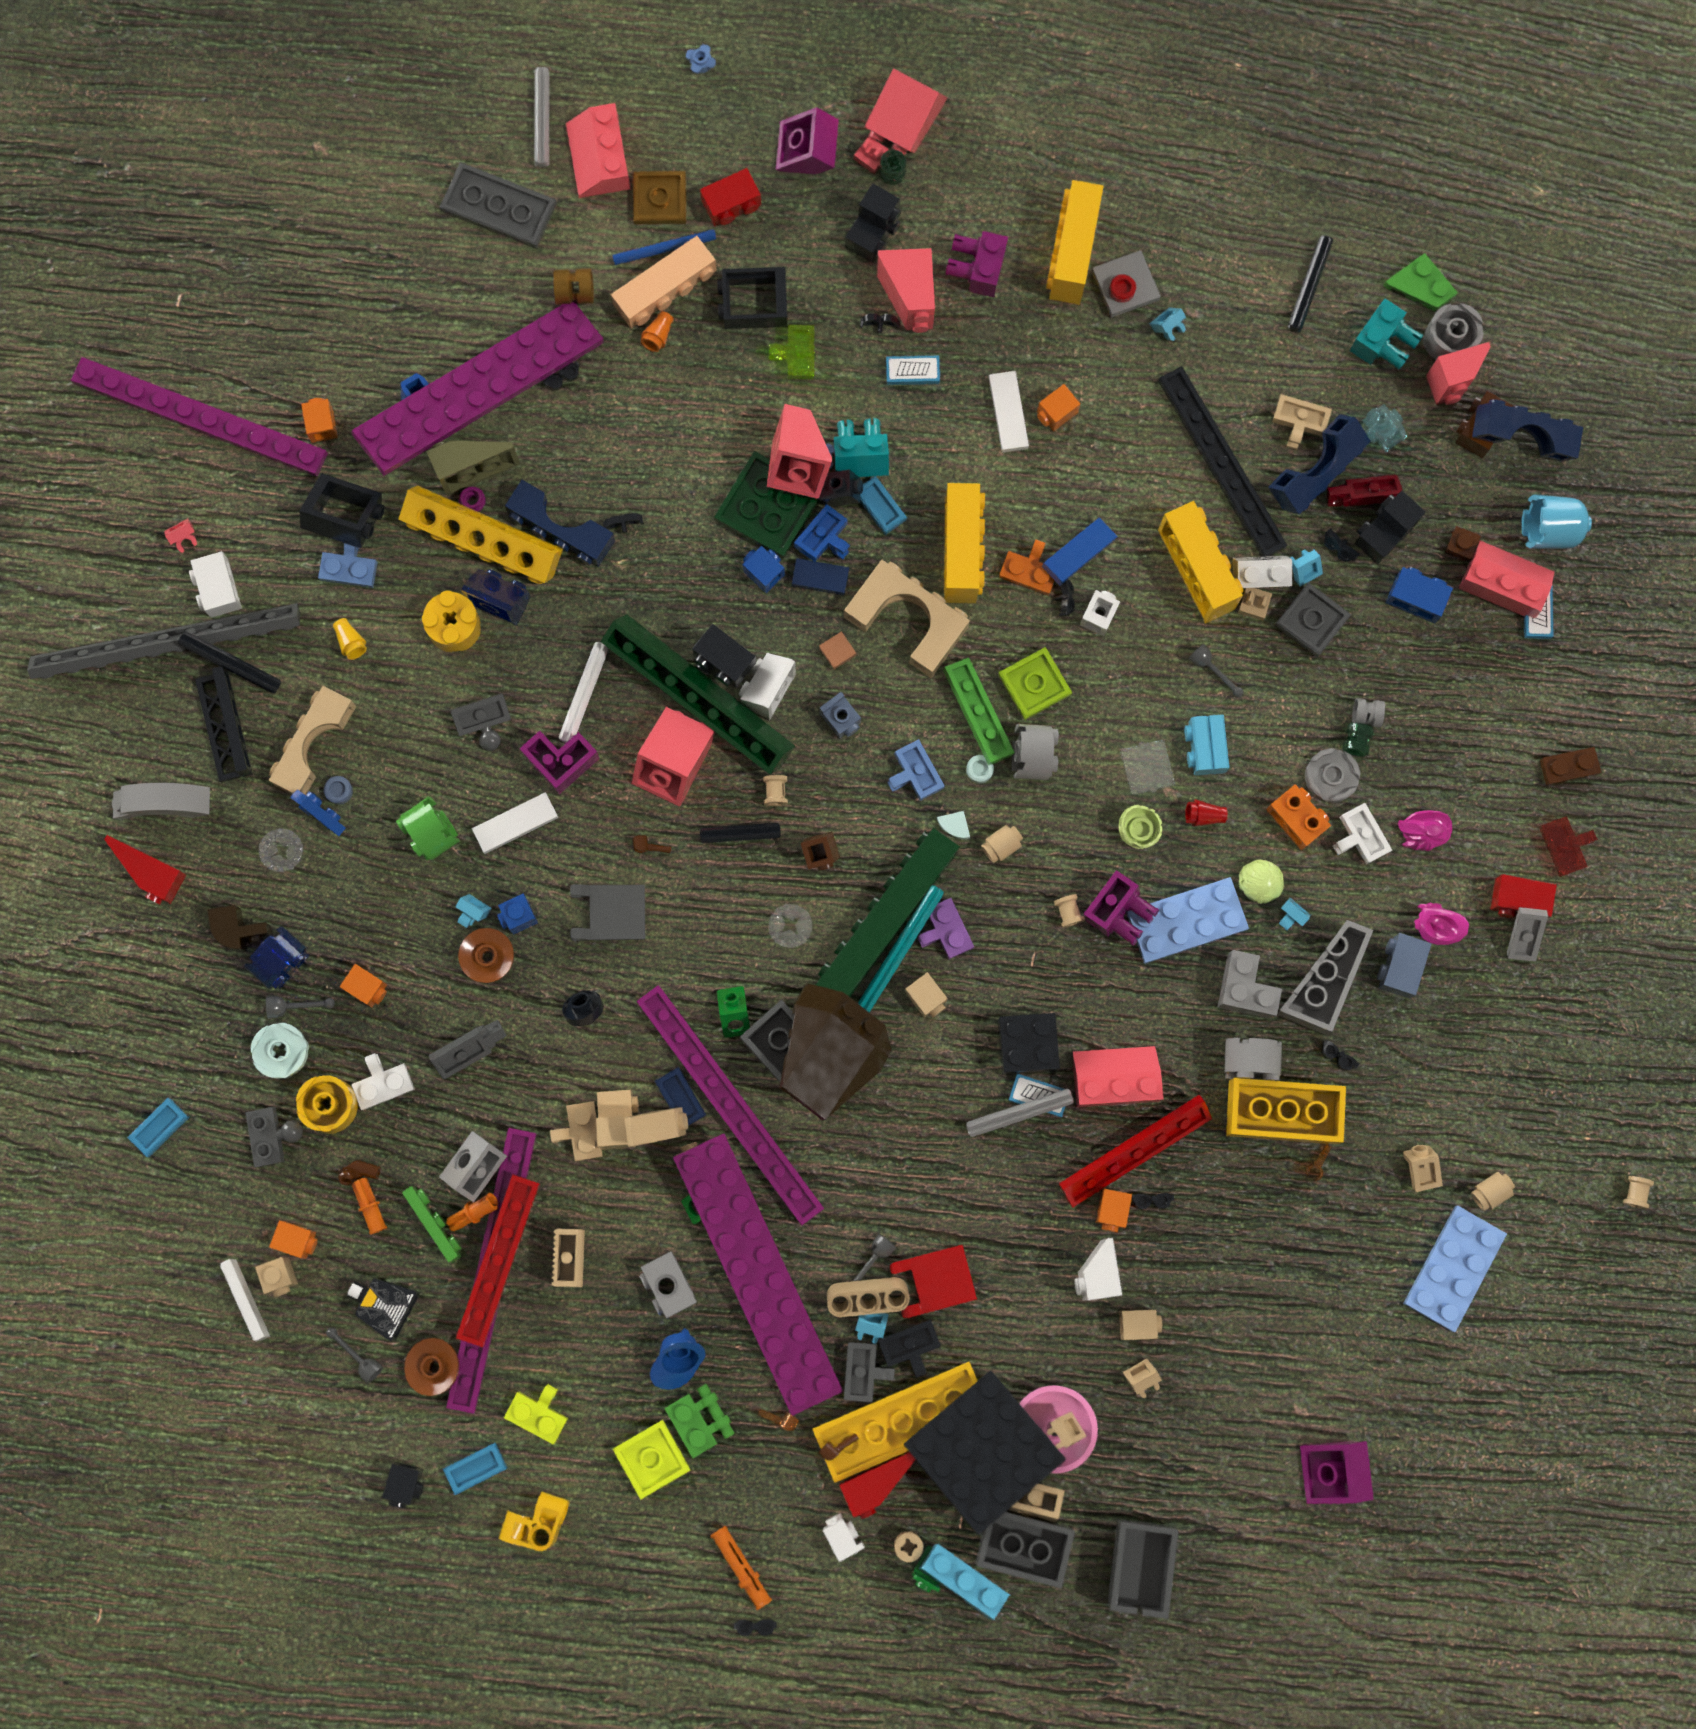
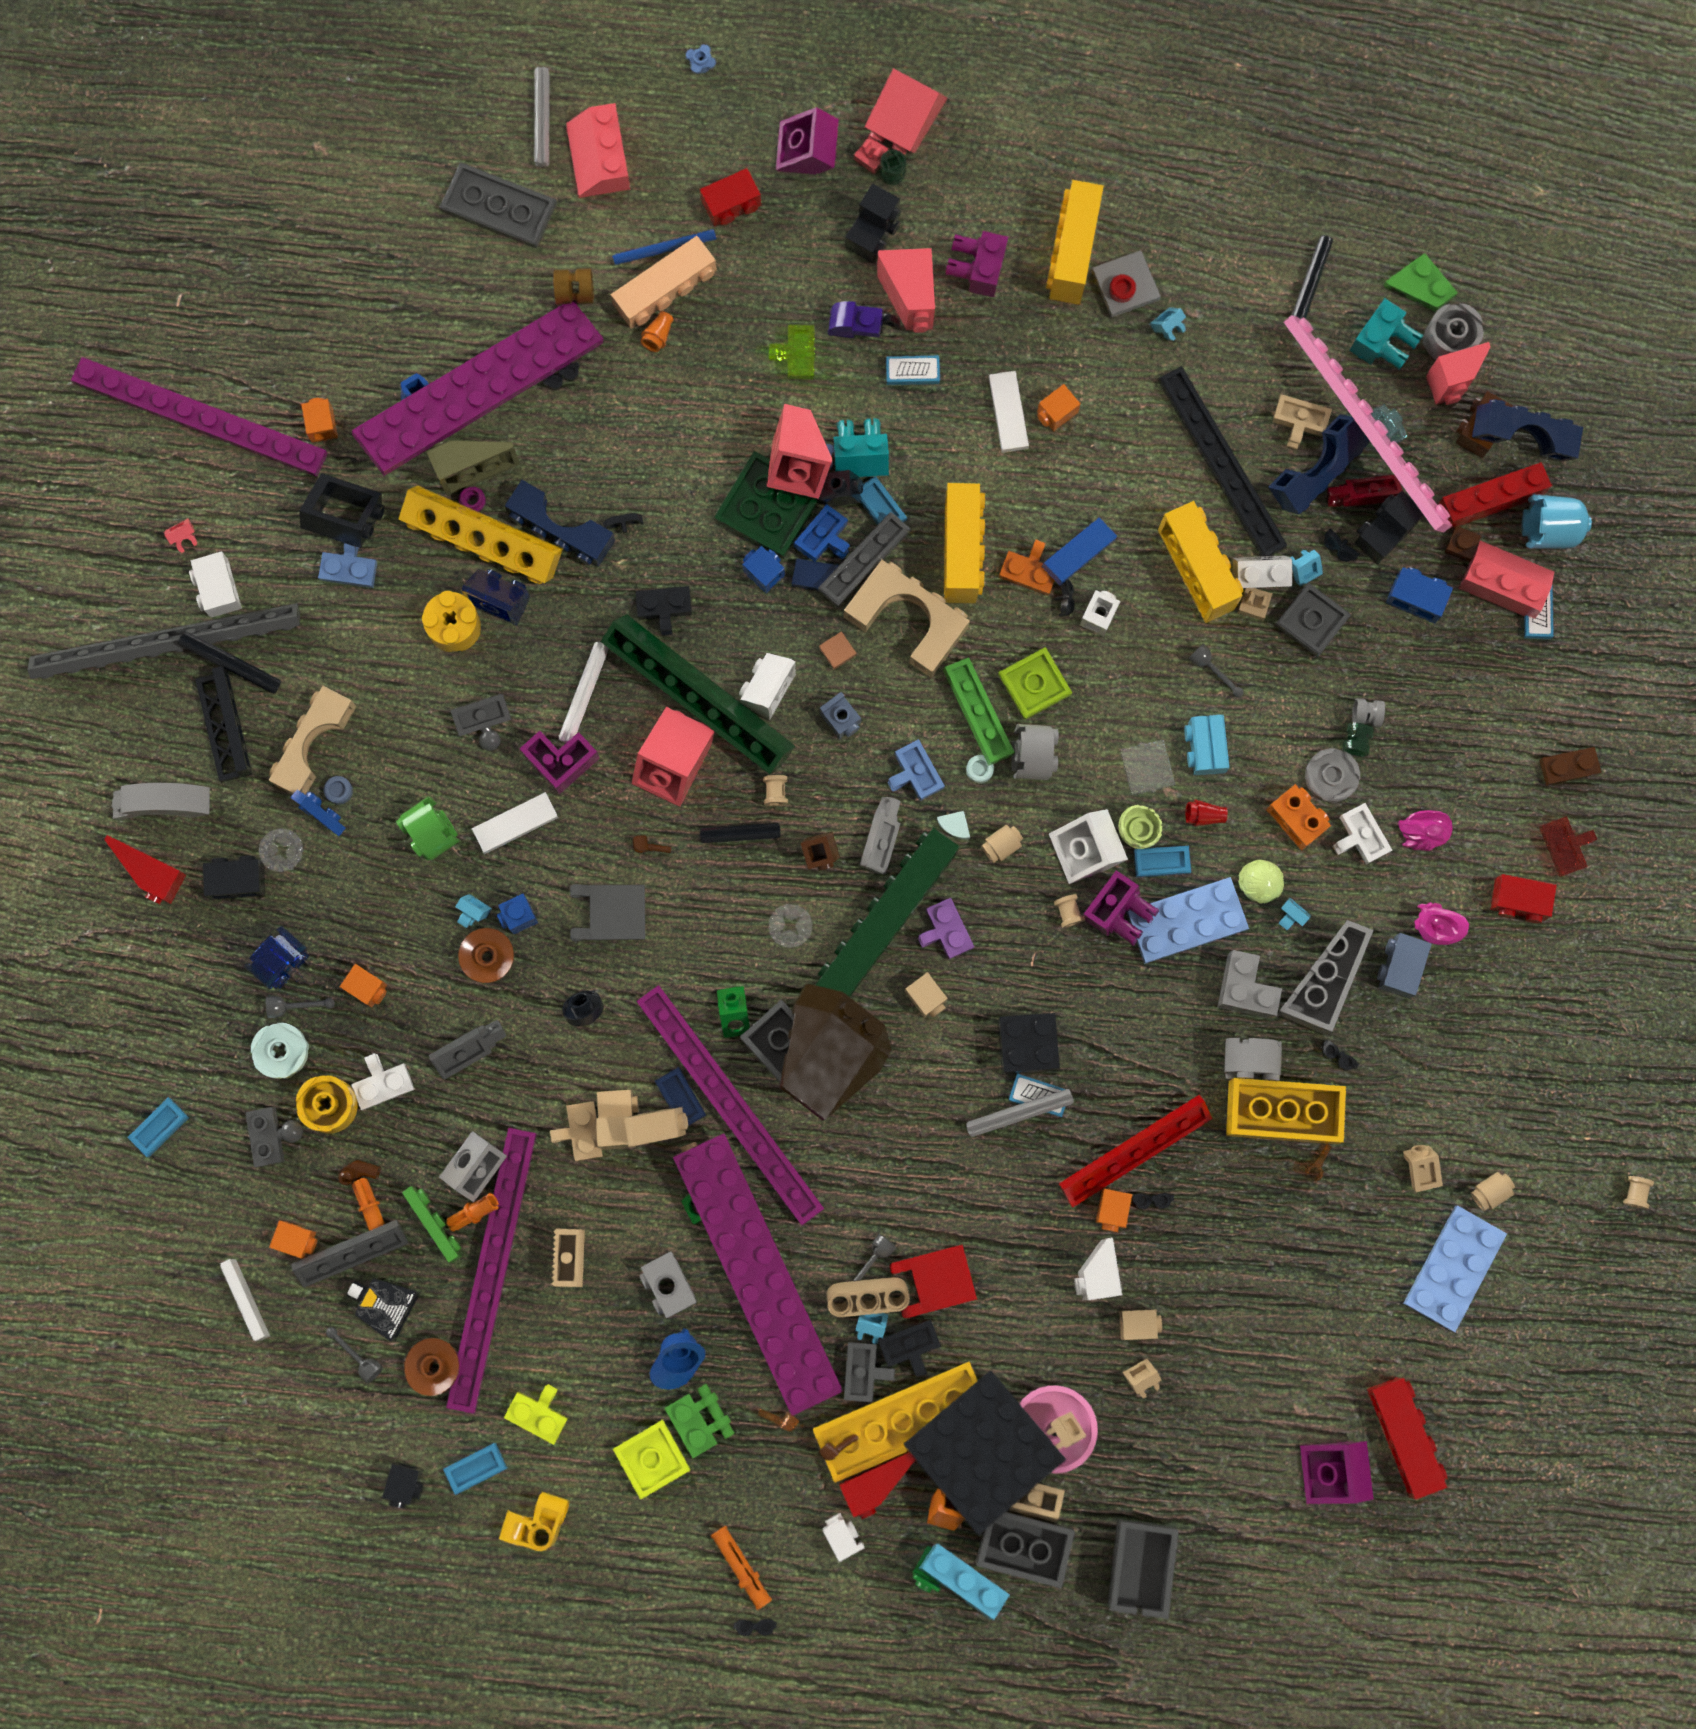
dark brown brick [208,905,273,952] -> none
tan brick [255,1257,298,1297] -> none
yellow cone [333,618,367,660] -> none
red plate [456,1174,540,1347] -> none
pearl gold tile [633,171,686,225] -> none
black brick [692,624,756,688] -> none
black window [717,267,788,329] -> none
teal axle [858,885,944,1013] -> none
tan wheel [894,1531,923,1562] -> none
coral slope [1072,1046,1163,1107] -> none
light grey plate [1507,907,1548,962] -> none
none -> black brick [203,856,266,900]
none -> dark grey tile [291,1220,409,1288]
none -> black plate [636,586,692,636]
none -> dark grey tile [818,512,911,608]
none -> dark purple brick [828,301,883,338]
none -> light grey hinge [860,797,901,875]
none -> orange brick [927,1488,964,1531]
none -> white slope [1049,809,1128,884]
none -> dark azure tile [1133,846,1191,878]
none -> bright pink plate [1284,315,1452,532]
none -> red brick [1367,1377,1448,1500]
none -> red brick [1437,462,1552,531]

